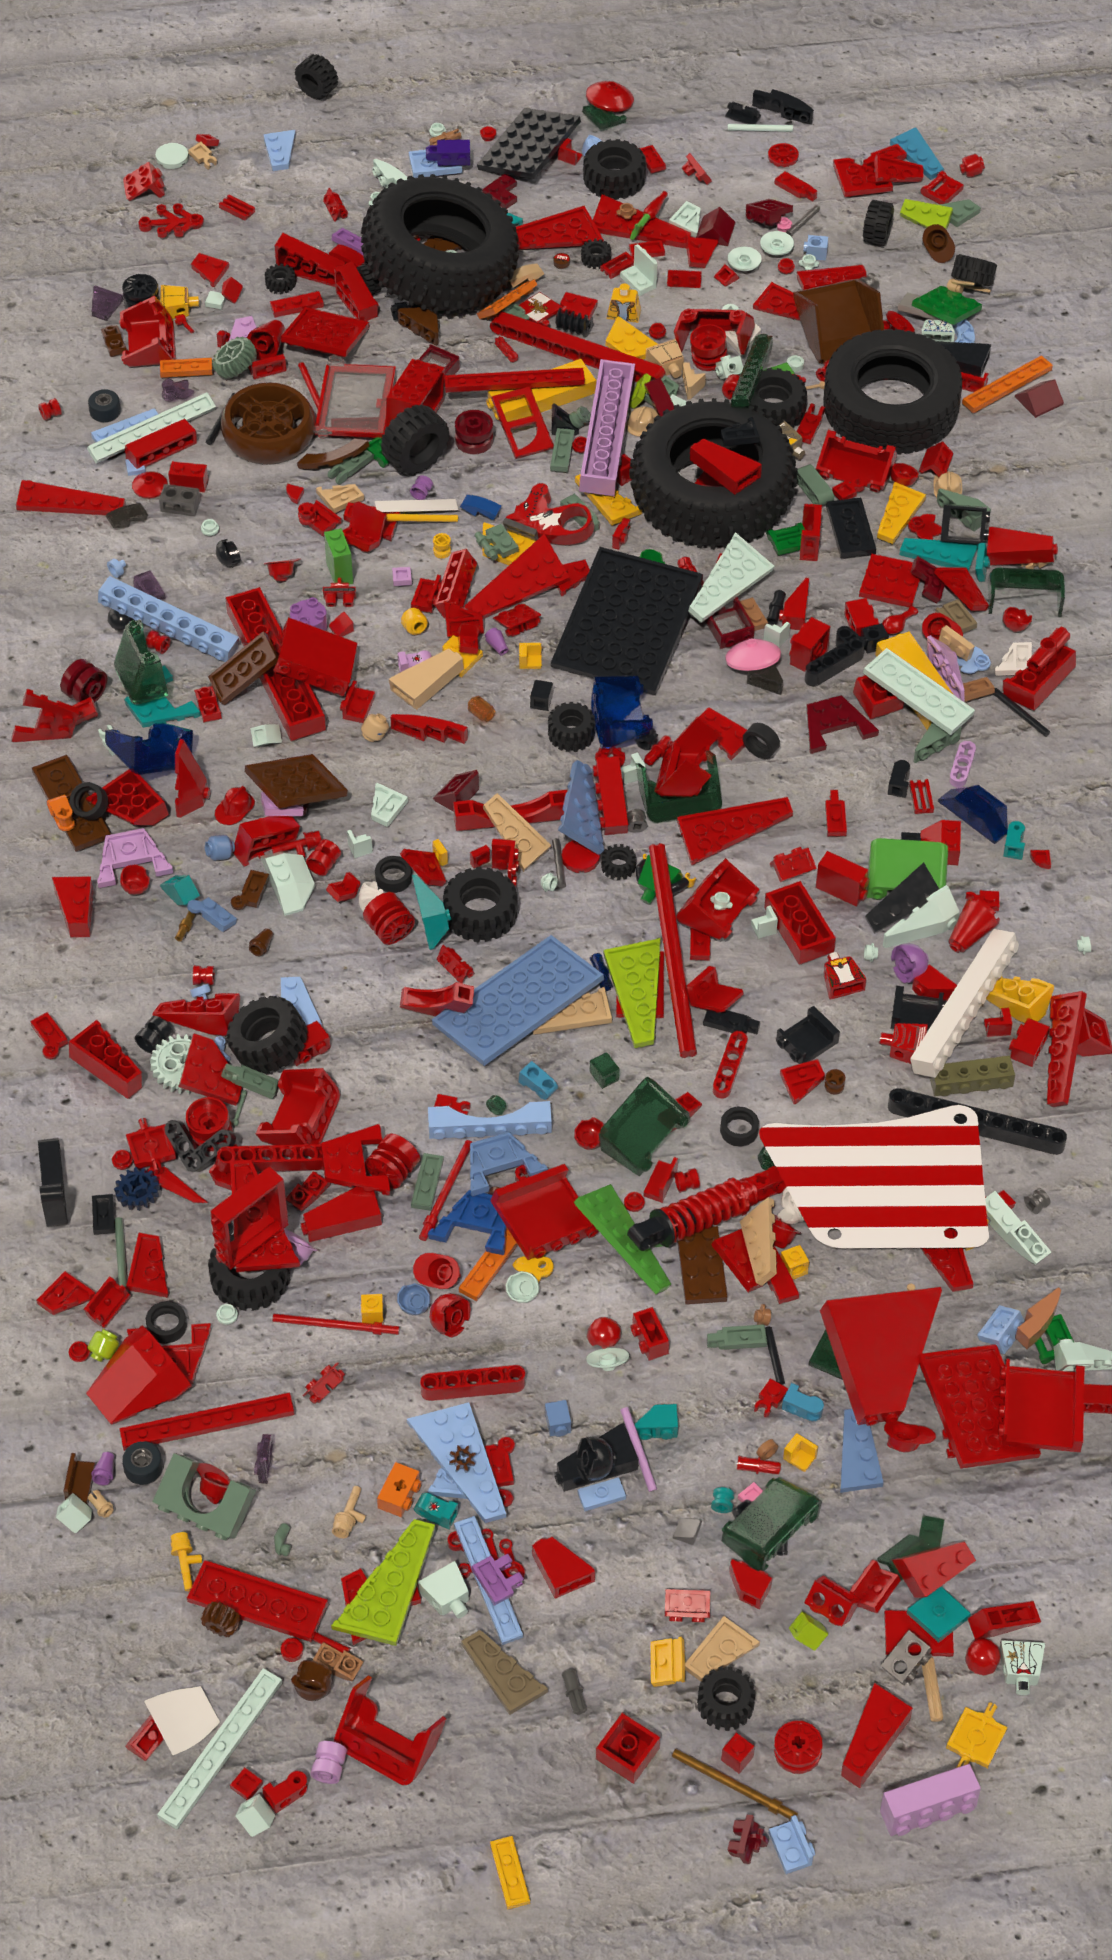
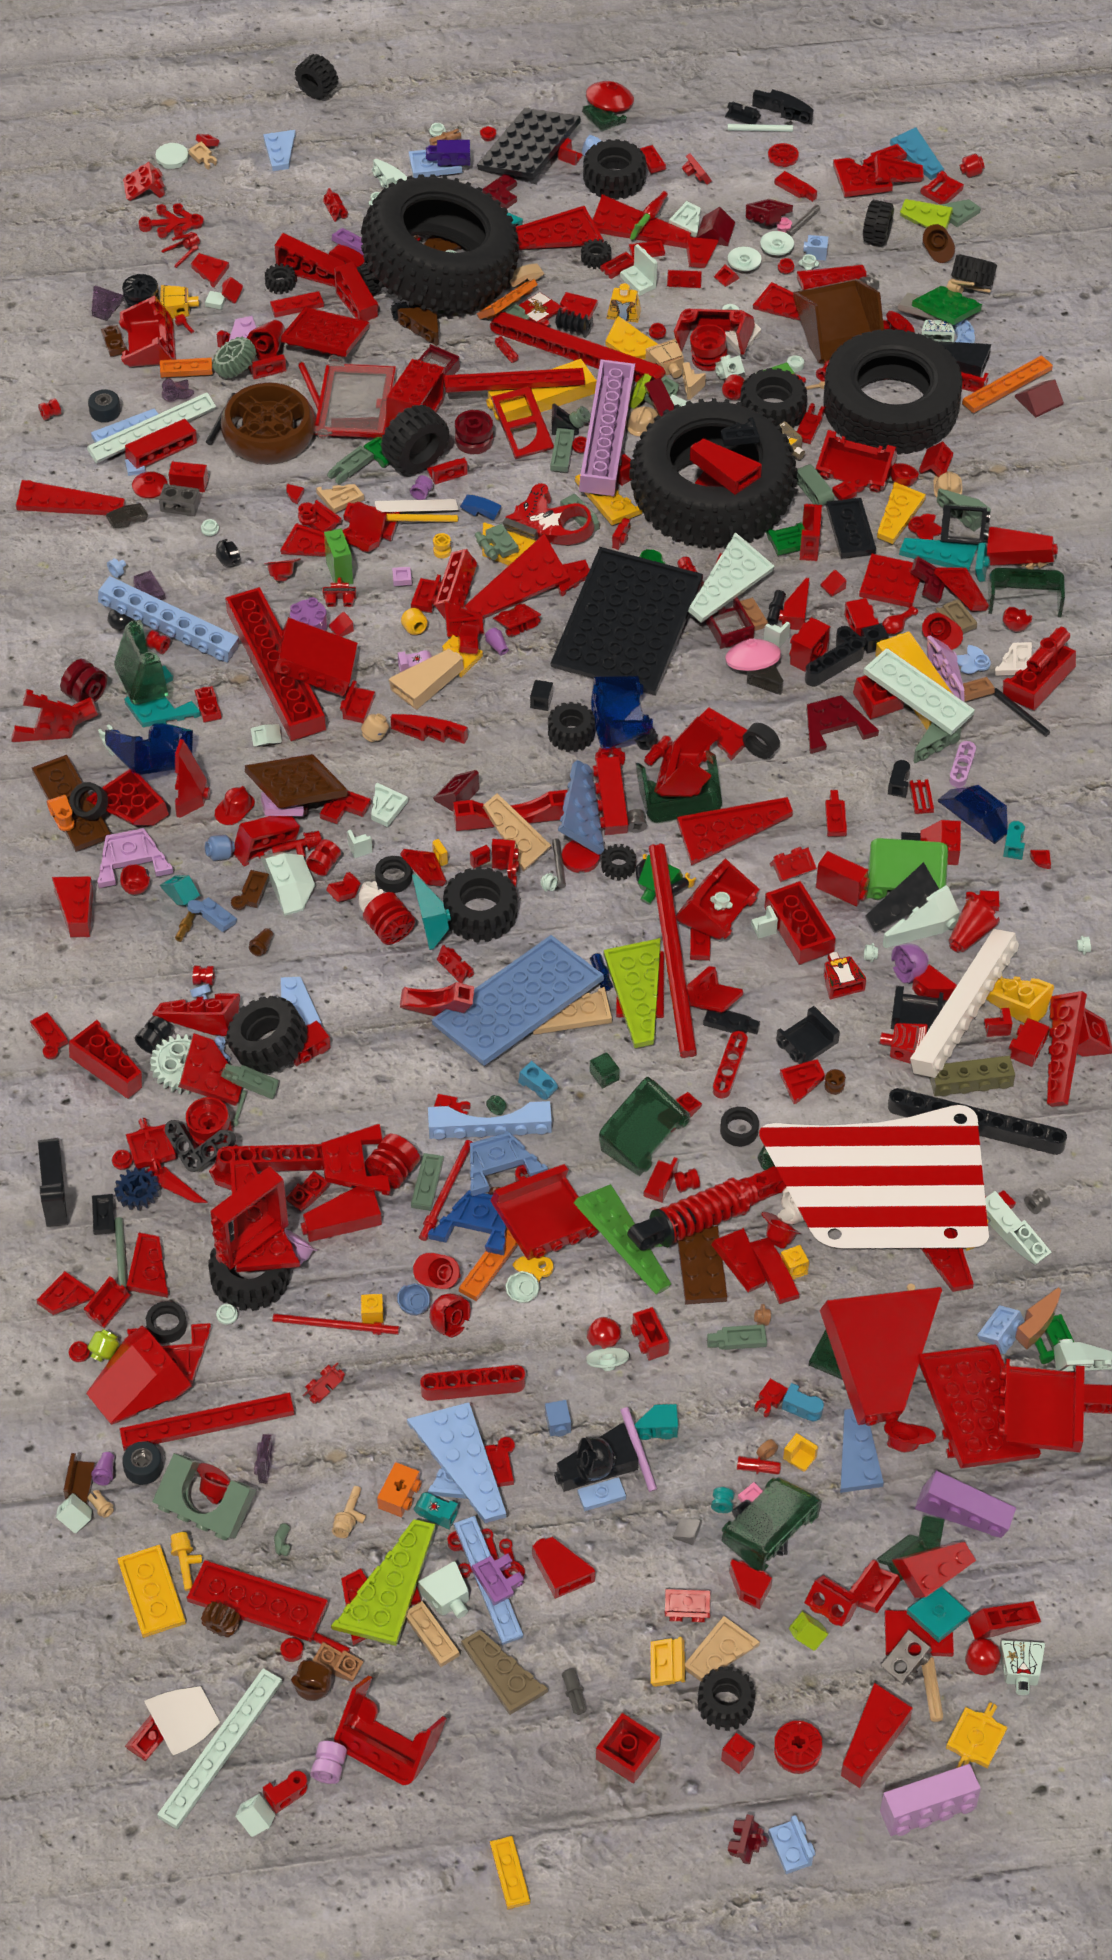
reddish brown plate [208,631,278,705] -> none
red tile [219,195,255,221] -> none
red plate [230,1767,263,1800] -> none
red windscreen [255,1068,340,1145] -> none
reddish brown tile [297,438,370,469] -> none
reddish brown gear [449,1445,476,1473] -> none
clear orange brick [468,696,495,722] -> none
red hinge [499,1489,514,1507] -> none
yellow panel [519,643,542,669] -> none
reddish brown tile [553,253,570,269] -> none
red hair [574,1117,606,1150] -> none
medium nougat plate [617,203,636,219] -> none
light aqua panel [621,752,645,785] -> none
red plate [624,1192,645,1212] -> none
pearl gold bar [672,1749,798,1820] -> none
clear green plate [731,334,773,407] -> none
tan wing [740,1197,777,1286] -> none
black bar [765,1326,785,1385] -> none
tan plate [939,625,975,662] -> none
none -> yellow tile [117,1545,186,1638]
none -> red plant [161,232,200,268]
none -> red wing [280,523,326,556]
none -> red plate [320,791,371,824]
none -> tan plate [406,1601,460,1667]
none -> red panel [427,457,468,485]
none -> red slope [820,570,847,596]
none -> medium lavender wedge [915,1470,1016,1538]

